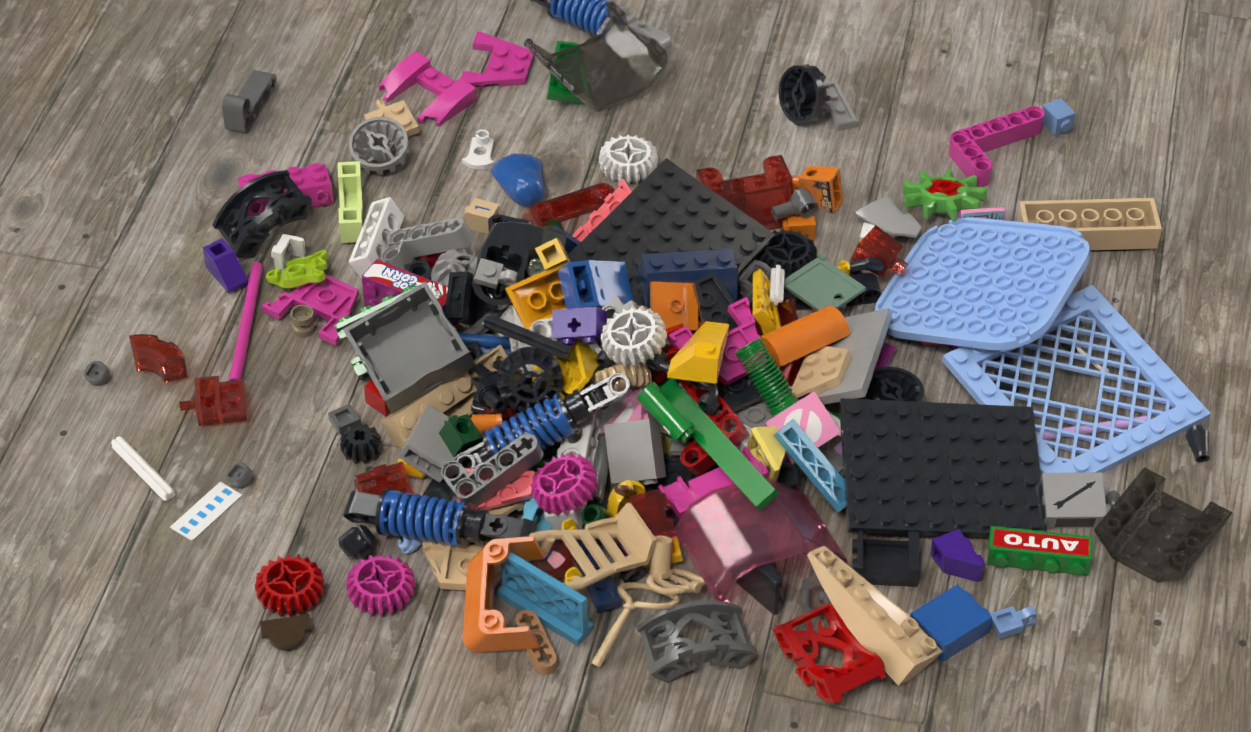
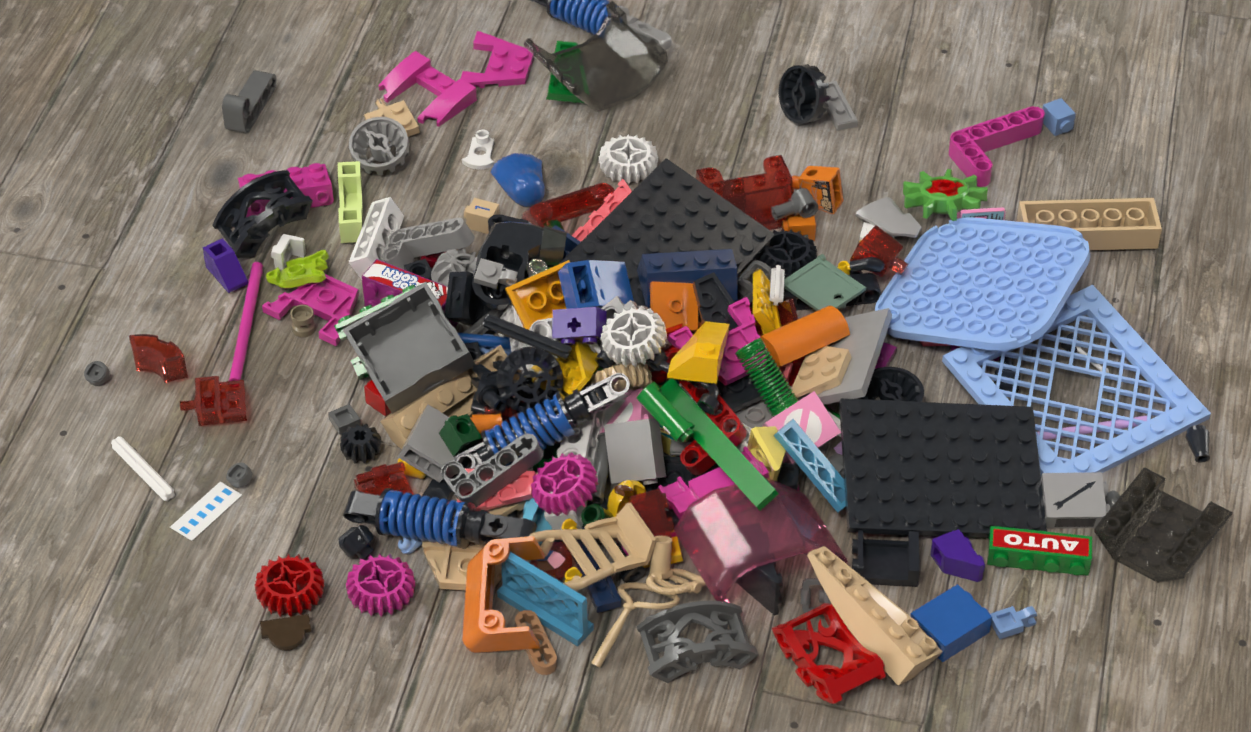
yellow brick [535,238,570,270] -> none

